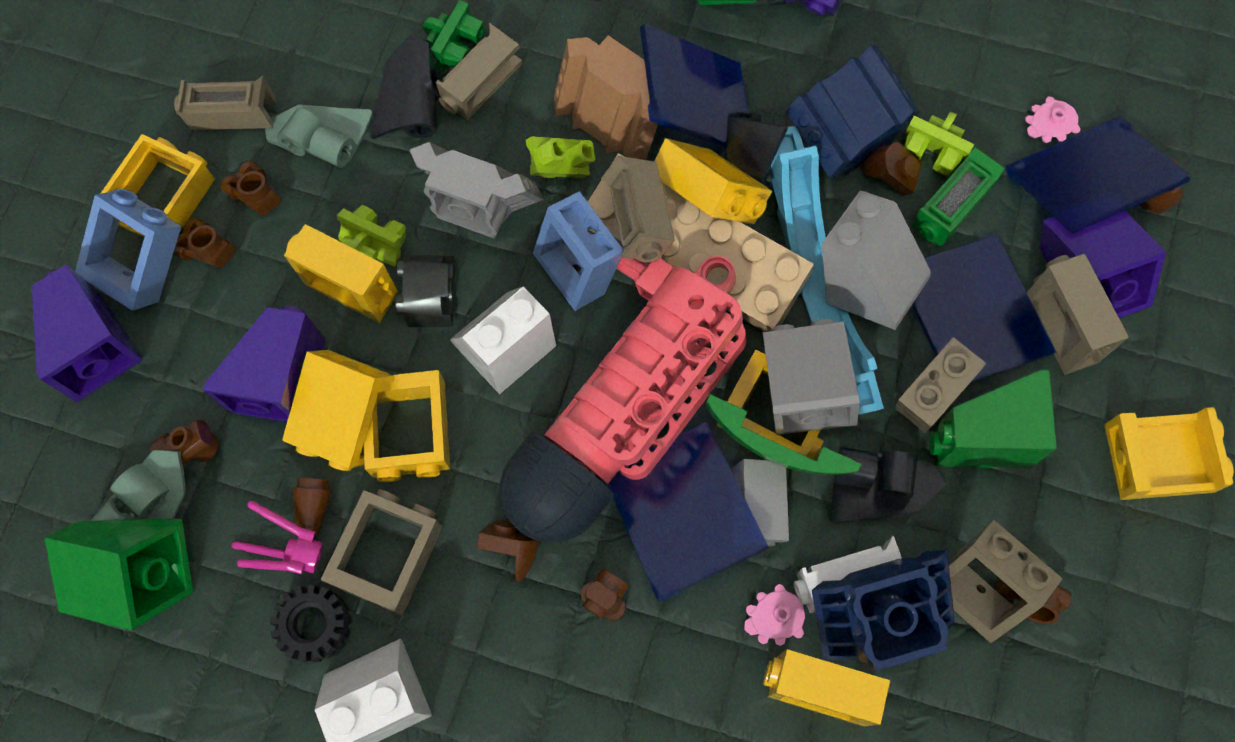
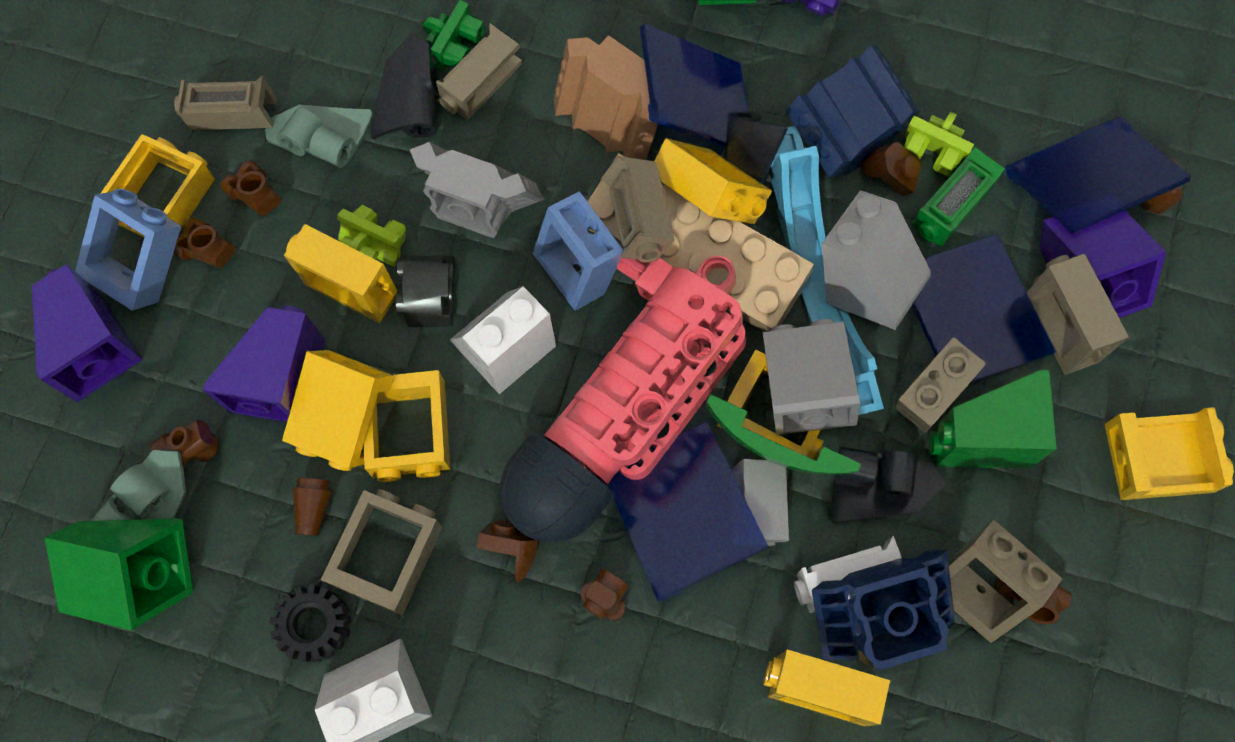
dark pink plant [231,501,324,574] -> none
lime hips [526,136,595,178] -> none
bright pink piece [744,584,805,646] -> none
bright pink piece [1025,96,1081,143] -> none

